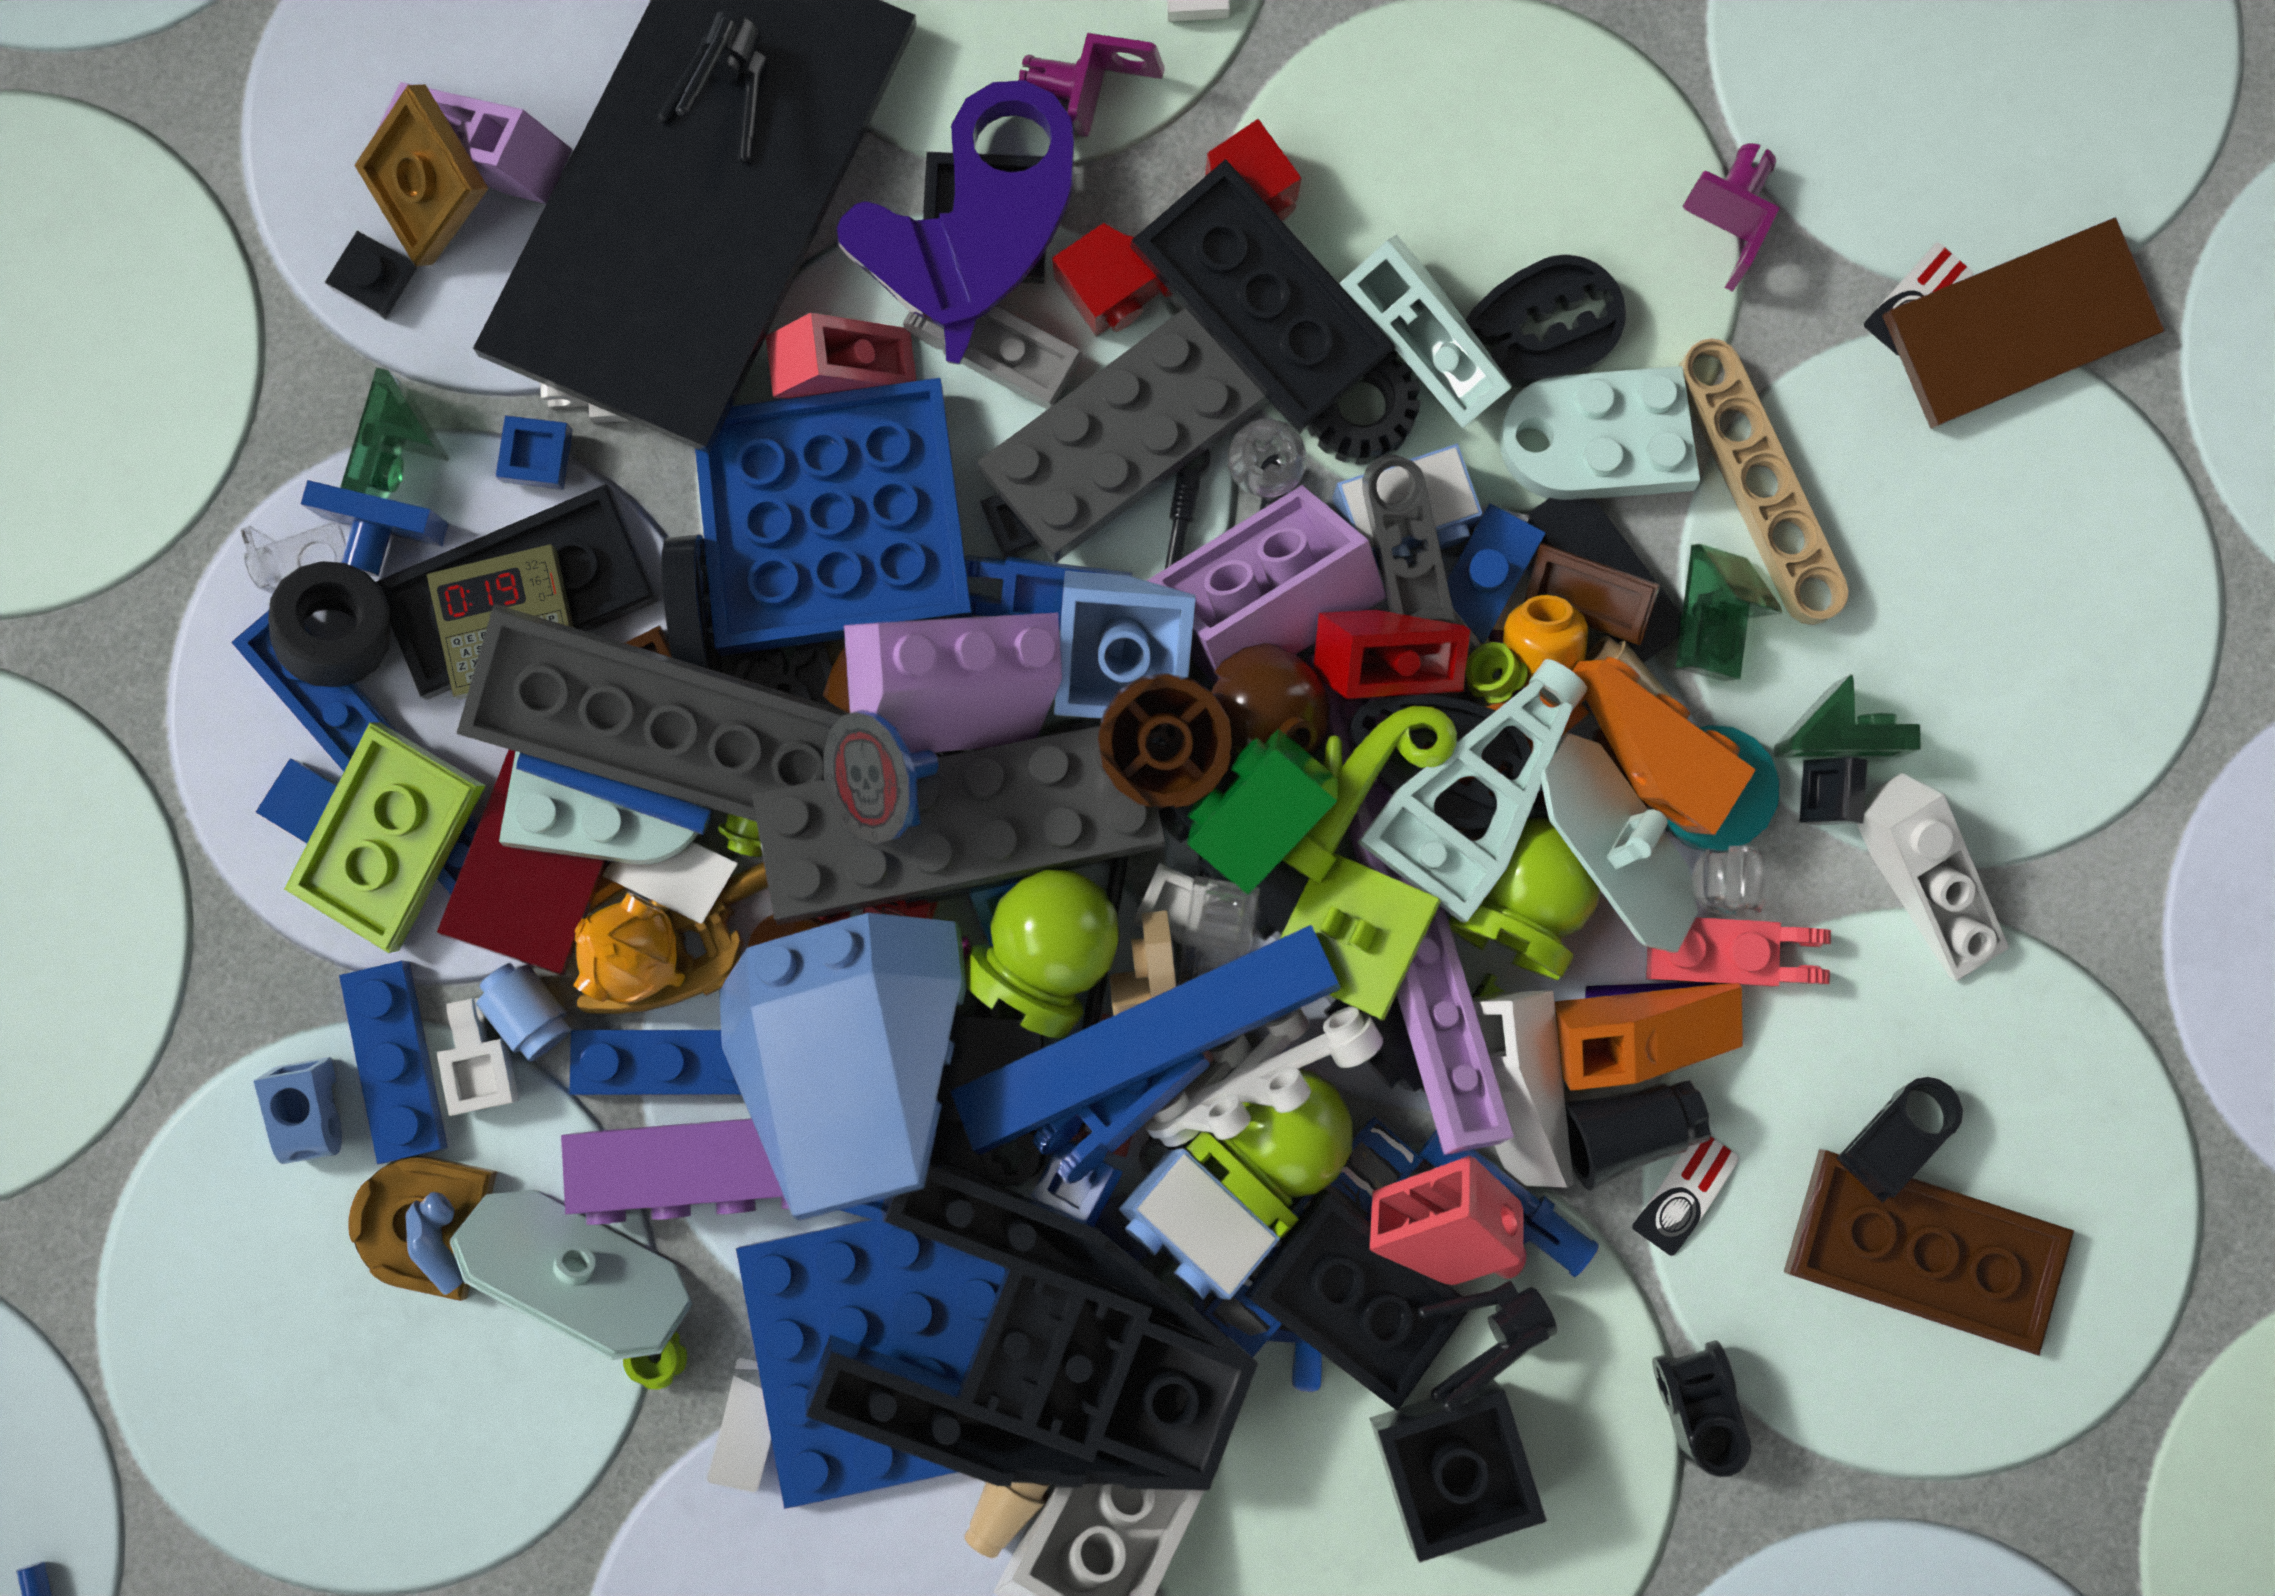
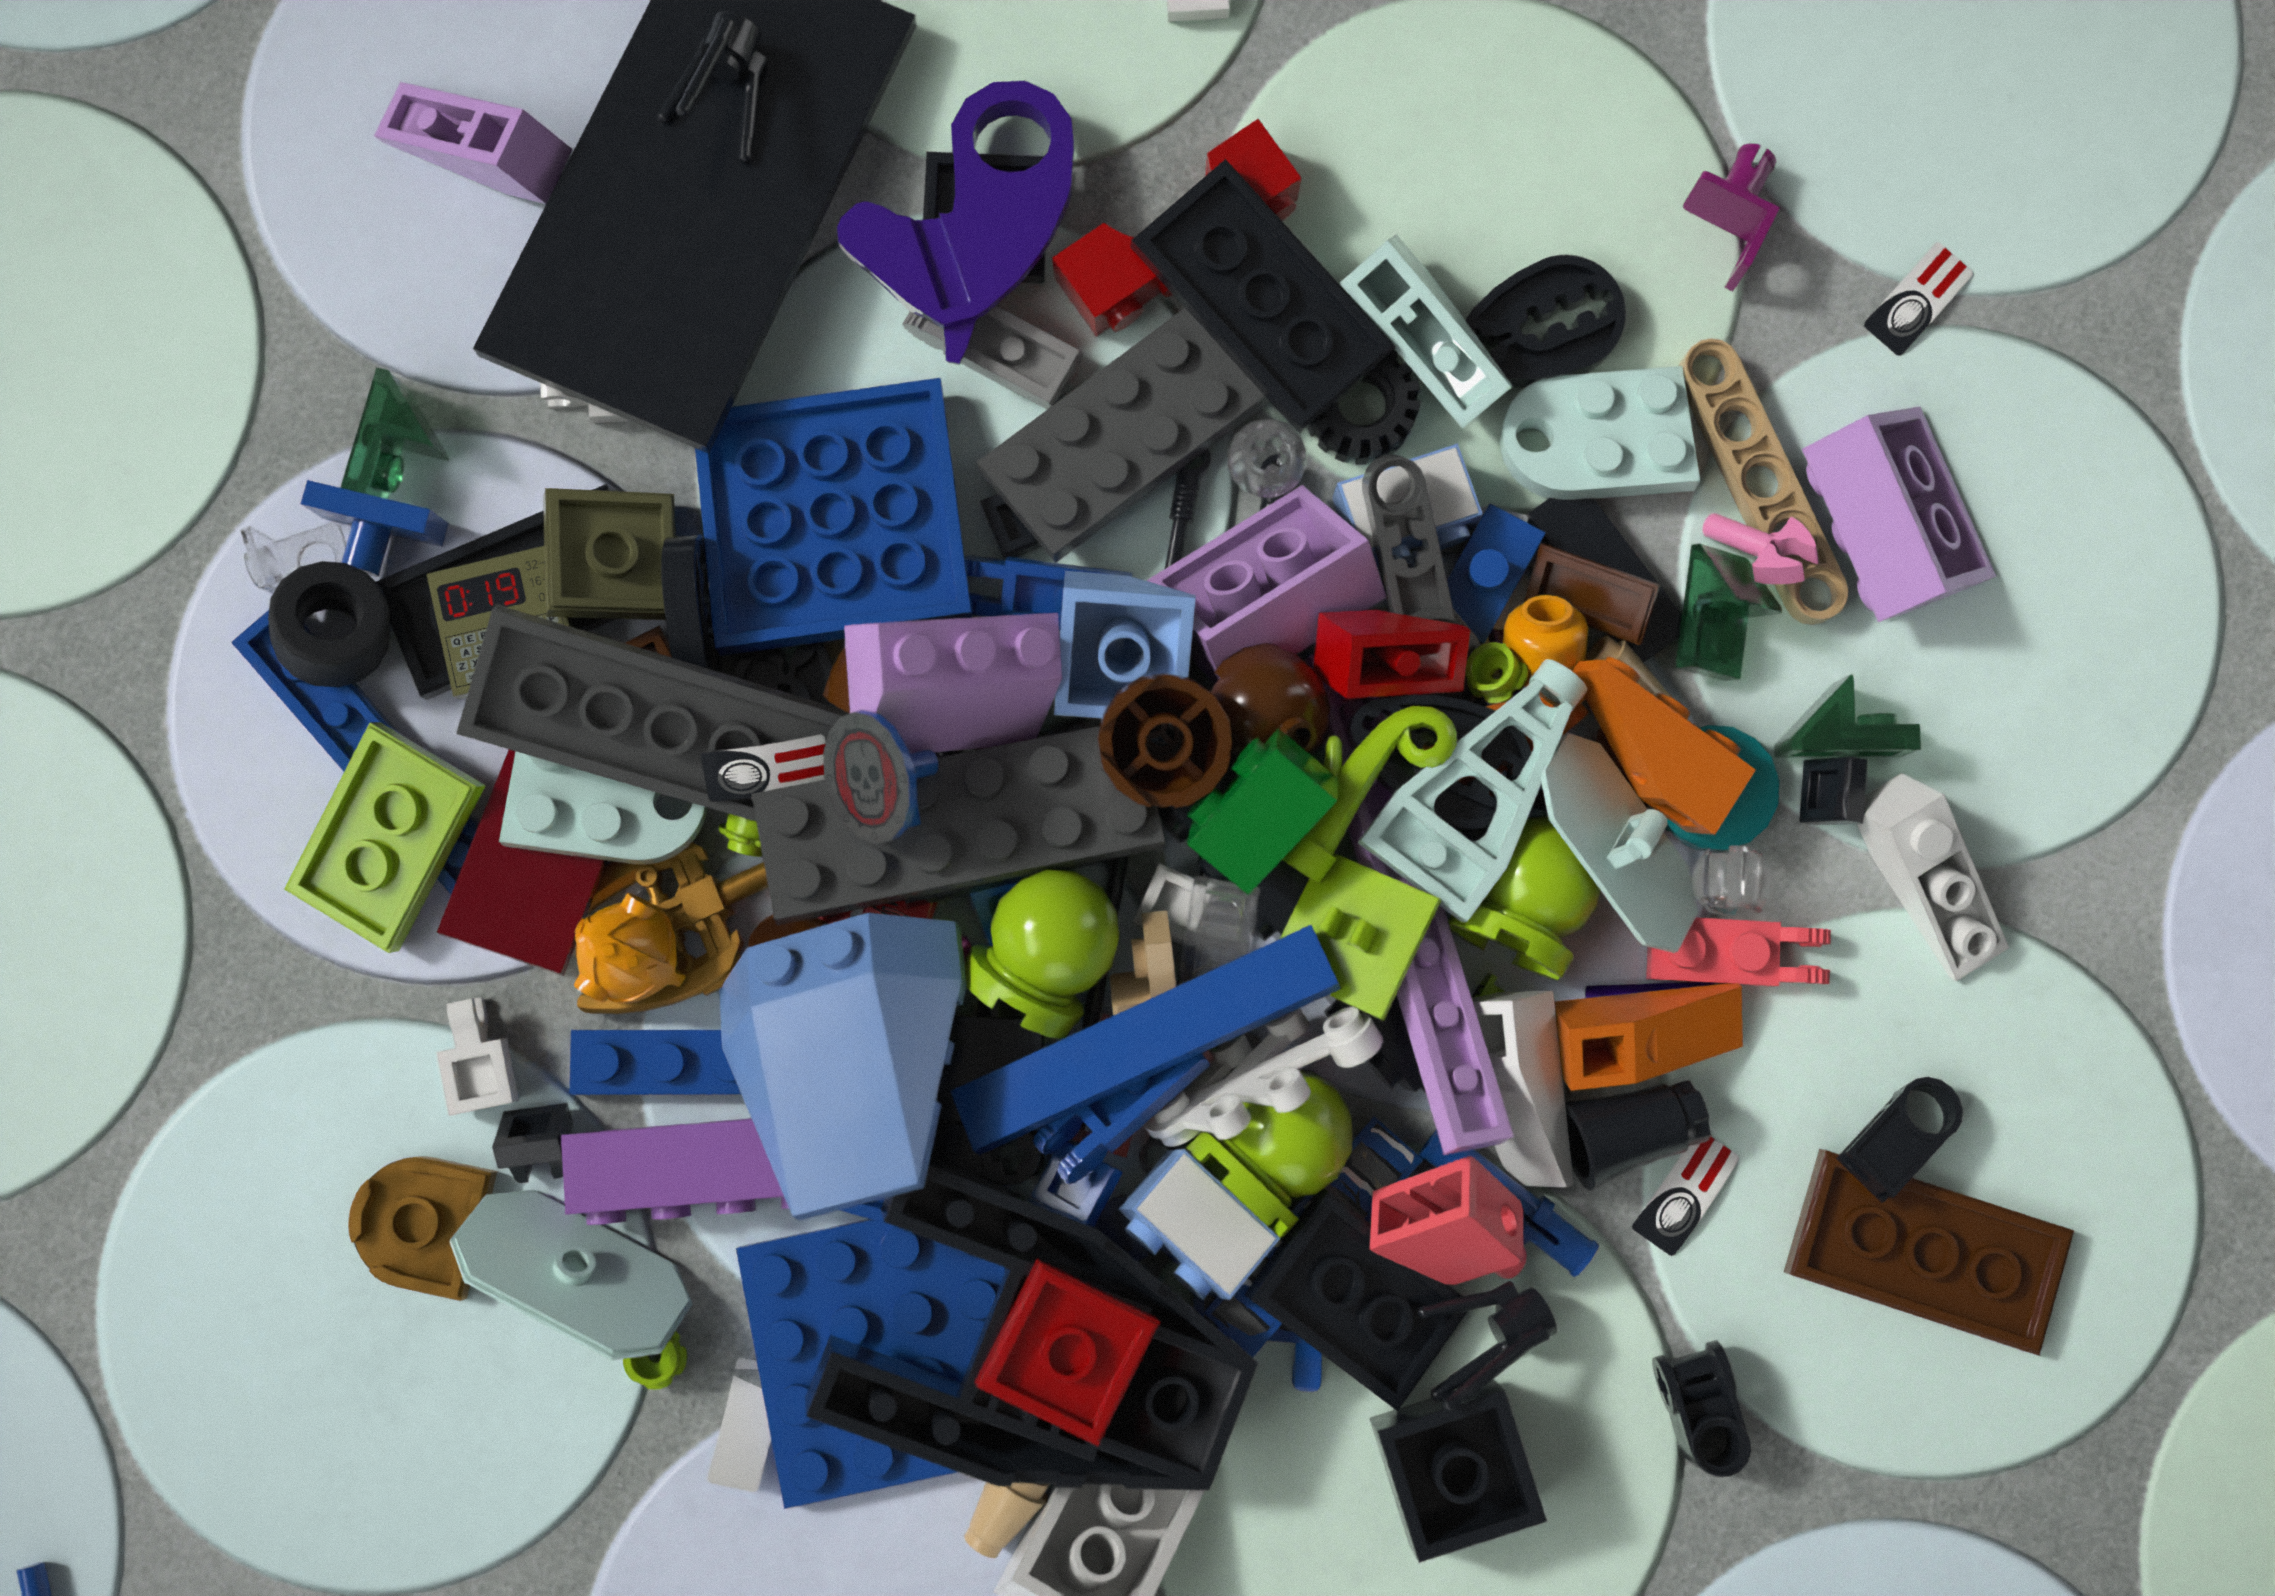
medium blue leg [253,1057,342,1164] -> none
blue tile [256,758,337,844] -> none
black plate [324,230,417,320] -> none
blue plate [339,960,448,1164] -> none
pearl gold tile [355,84,489,267] -> none
medium blue arm [406,1192,464,1295] -> none
light blue brick [476,963,571,1062] -> none
blue plate [495,415,573,490] -> none
blue bar [516,753,712,835] -> none
white sticker [602,842,738,924] -> none
coral slope [766,313,917,399] -> none
magenta bracket [1019,33,1165,137] -> none
reddish brown tile [1882,217,2165,429] -> none
none -> black tile [492,1103,573,1183]
none -> olive tile [543,488,676,620]
none -> sticker [701,734,826,802]
none -> red tile [975,1258,1160,1446]
none -> bright pink bar [1702,513,1819,584]
none -> lavender slope [1802,407,1996,622]

